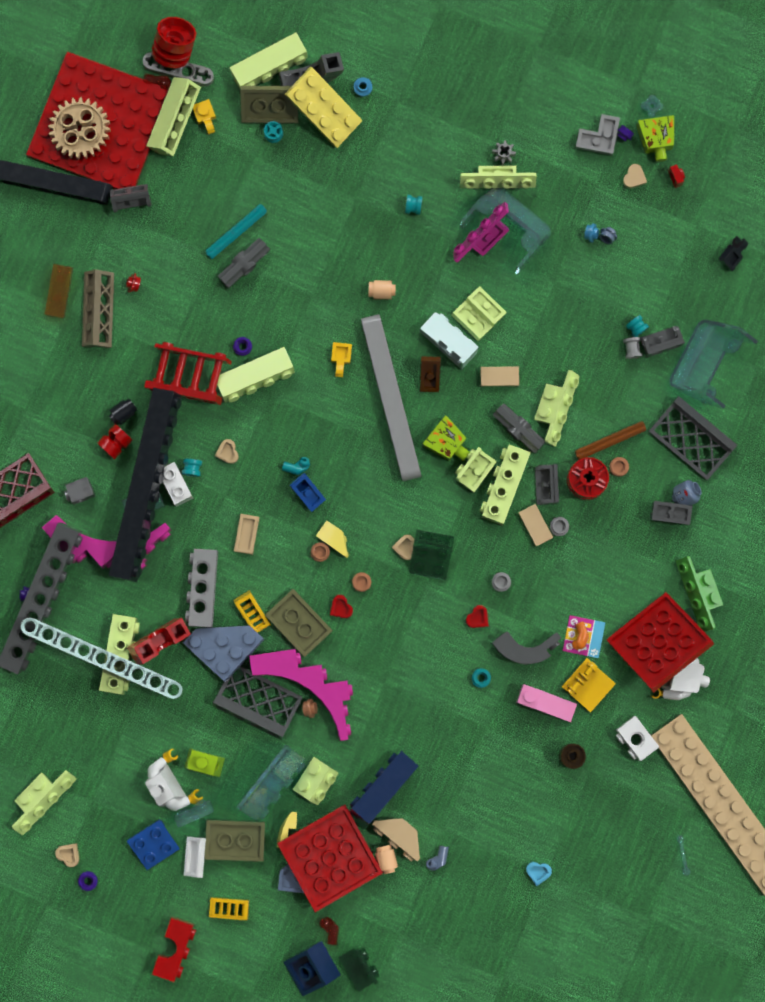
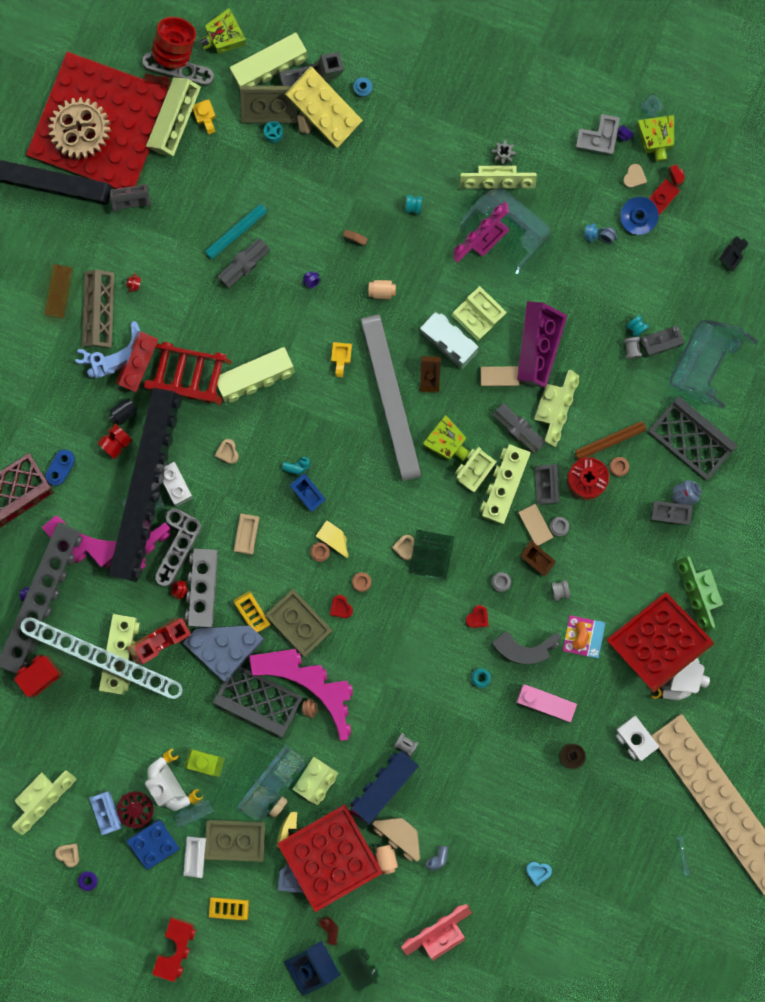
flat silver brick [64,477,96,505] -> none
teal wheel [181,459,202,477] -> none
dark purple plate [233,337,252,356] -> none
yellow hinge [562,658,616,713] -> none
none -> red brick [14,655,64,698]
none -> blue plate [46,450,75,486]
none -> light blue piece [75,321,140,379]
none -> light blue hinge [89,791,122,835]
none -> red arch [116,331,158,392]
none -> dark red wheel [117,791,154,828]
none -> light grey beam [156,509,202,587]
none -> red plate [171,580,188,600]
none -> lime torso [199,8,247,54]
none -> tan tile [268,796,288,818]
none -> tan tile [297,112,312,134]
none -> dark purple plate [303,271,320,289]
none -> nougat tile [343,229,368,246]
none -> light grey bush [394,733,418,757]
none -> coral bracket [401,904,472,961]
none -> magenta wedge [517,301,568,388]
none -> reddish brown slope [520,540,556,577]
none -> light grey wheel [551,580,570,601]
none -> blue dish [620,197,659,235]
none -> red plate [649,179,680,215]

